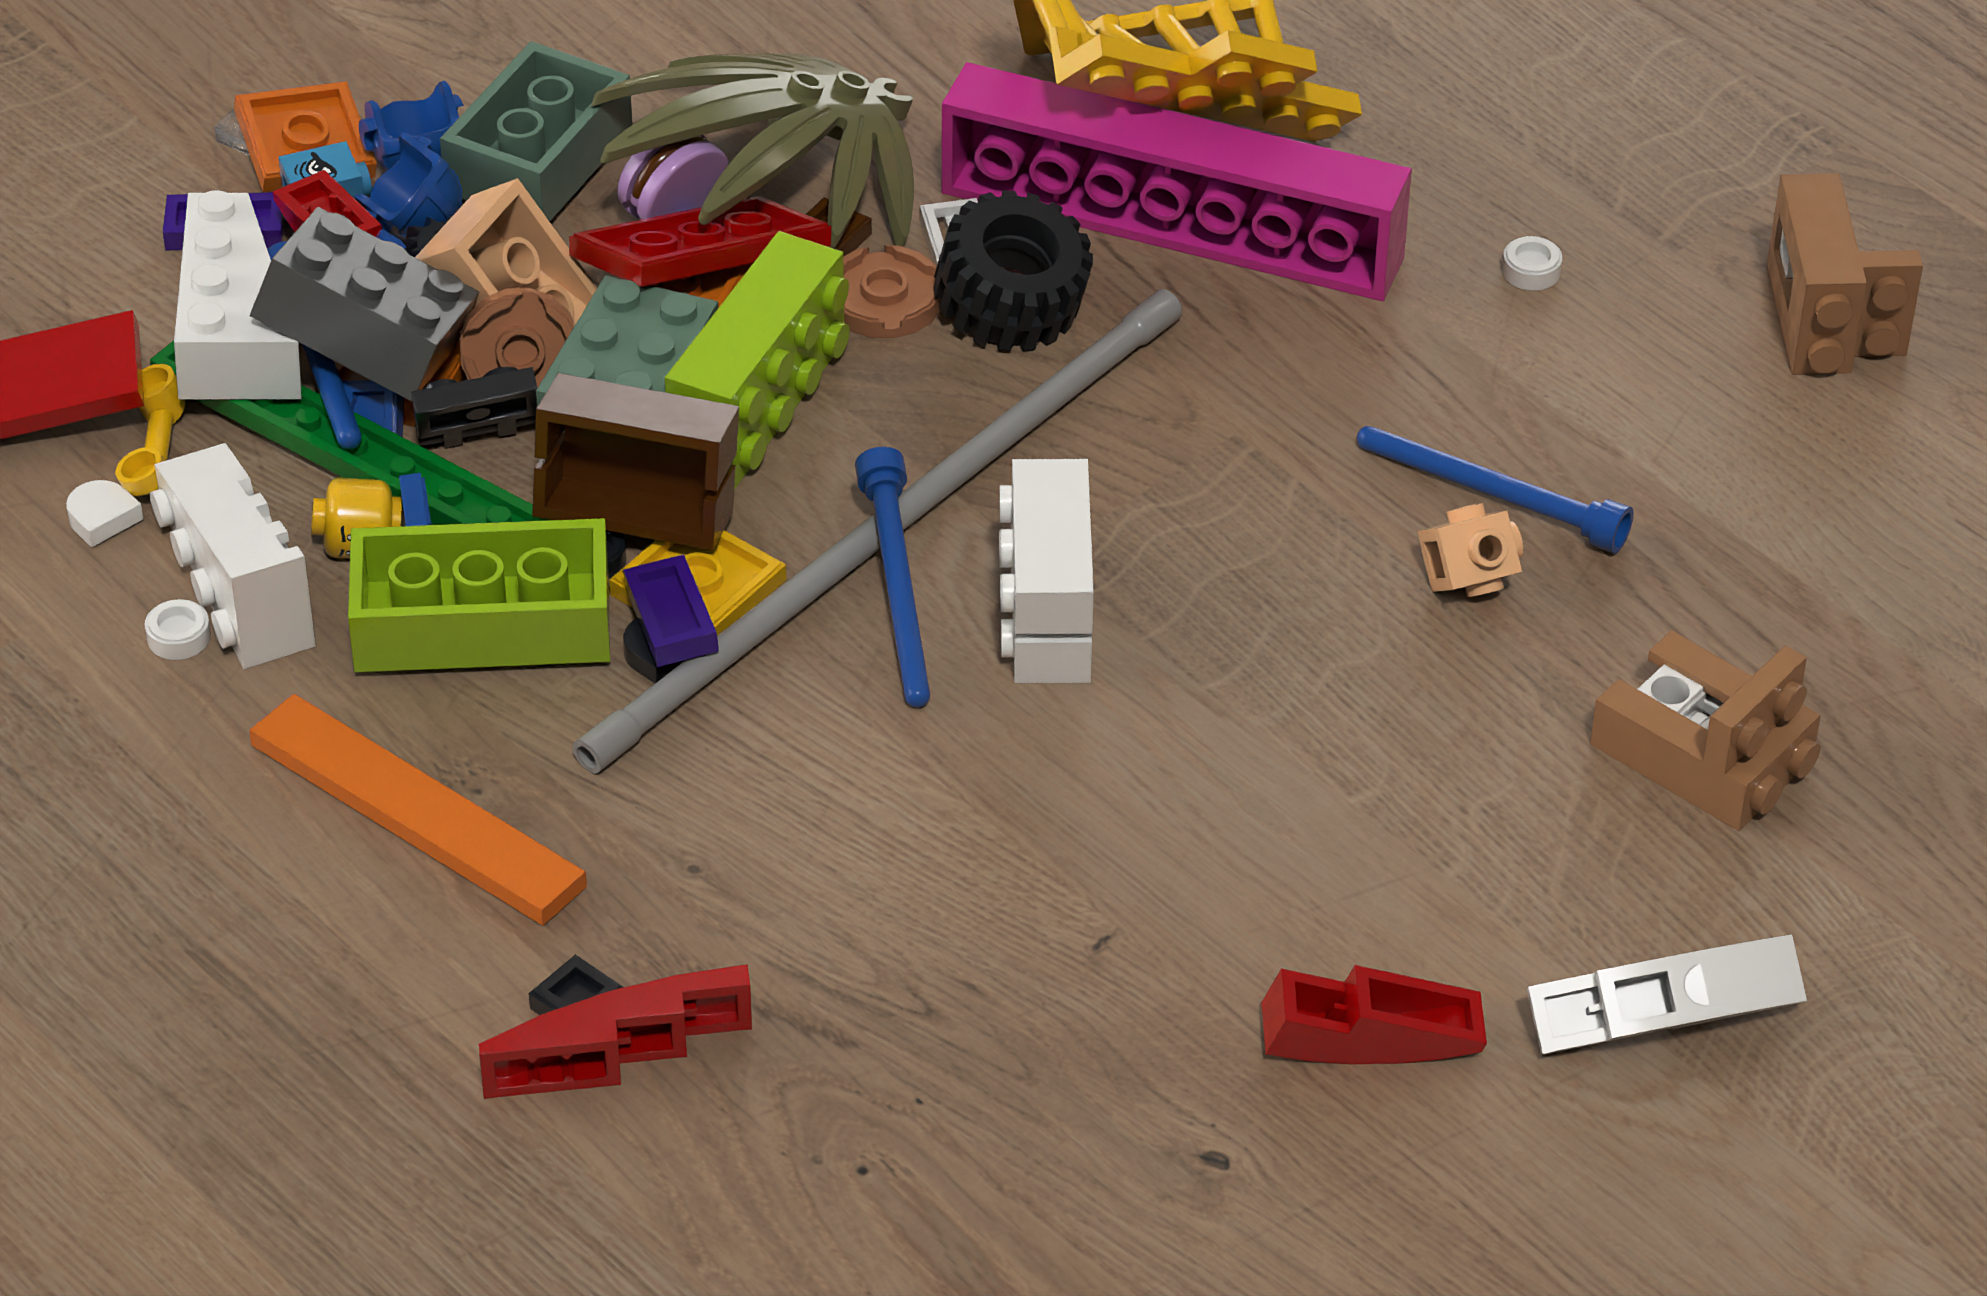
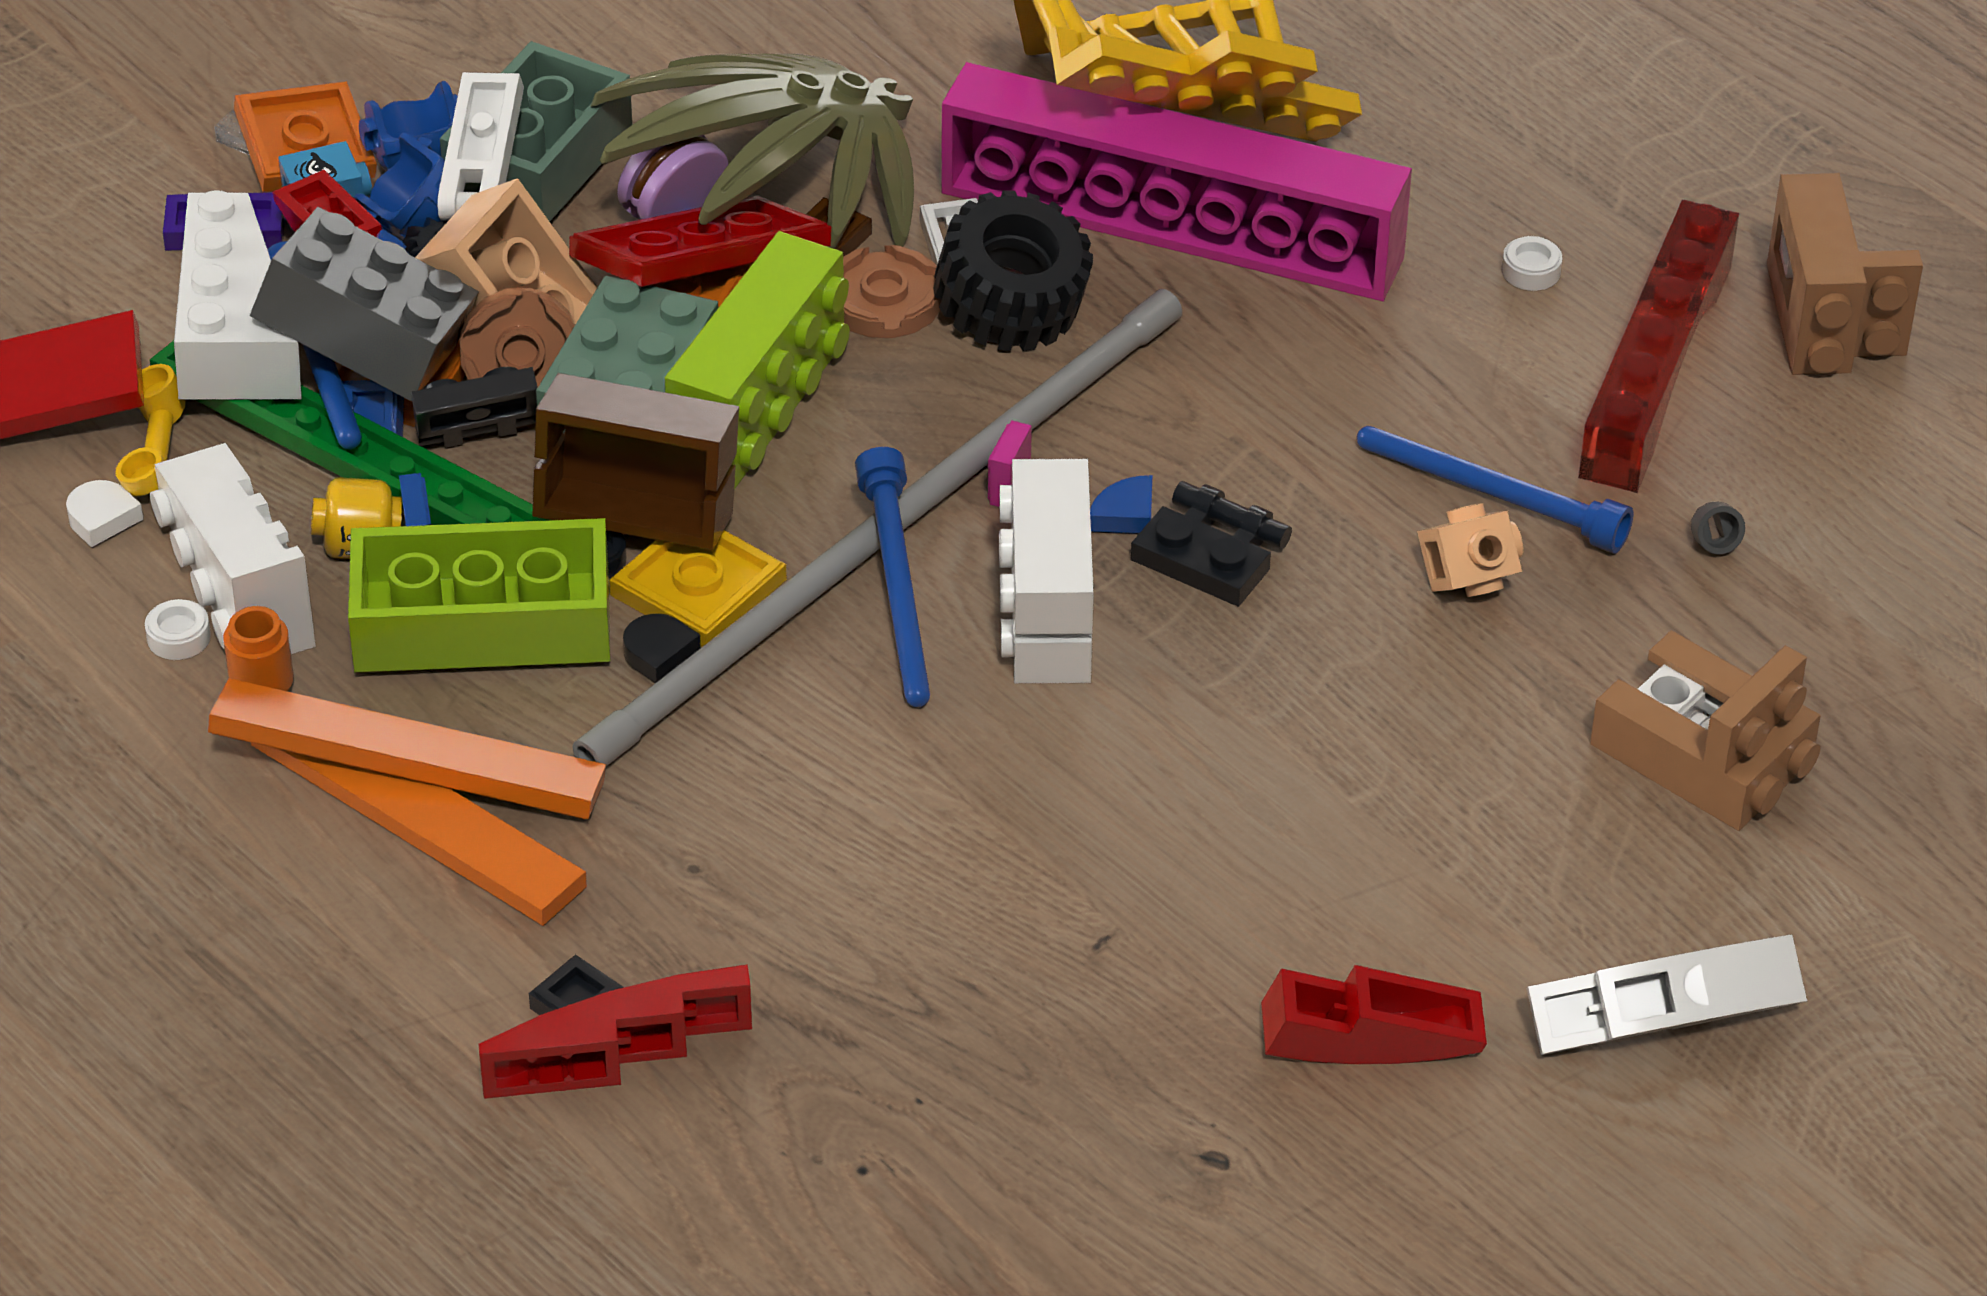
dark purple tile [623,554,719,667] -> none
none -> orange tile [208,678,606,819]
none -> orange brick [223,606,294,691]
none -> white plate [437,72,524,221]
none -> dark pink tile [988,420,1032,507]
none -> blue tile [1090,475,1153,533]
none -> black plate [1131,481,1292,607]
none -> clear red arch [1578,199,1739,493]
none -> dark grey hinge [1691,502,1745,554]

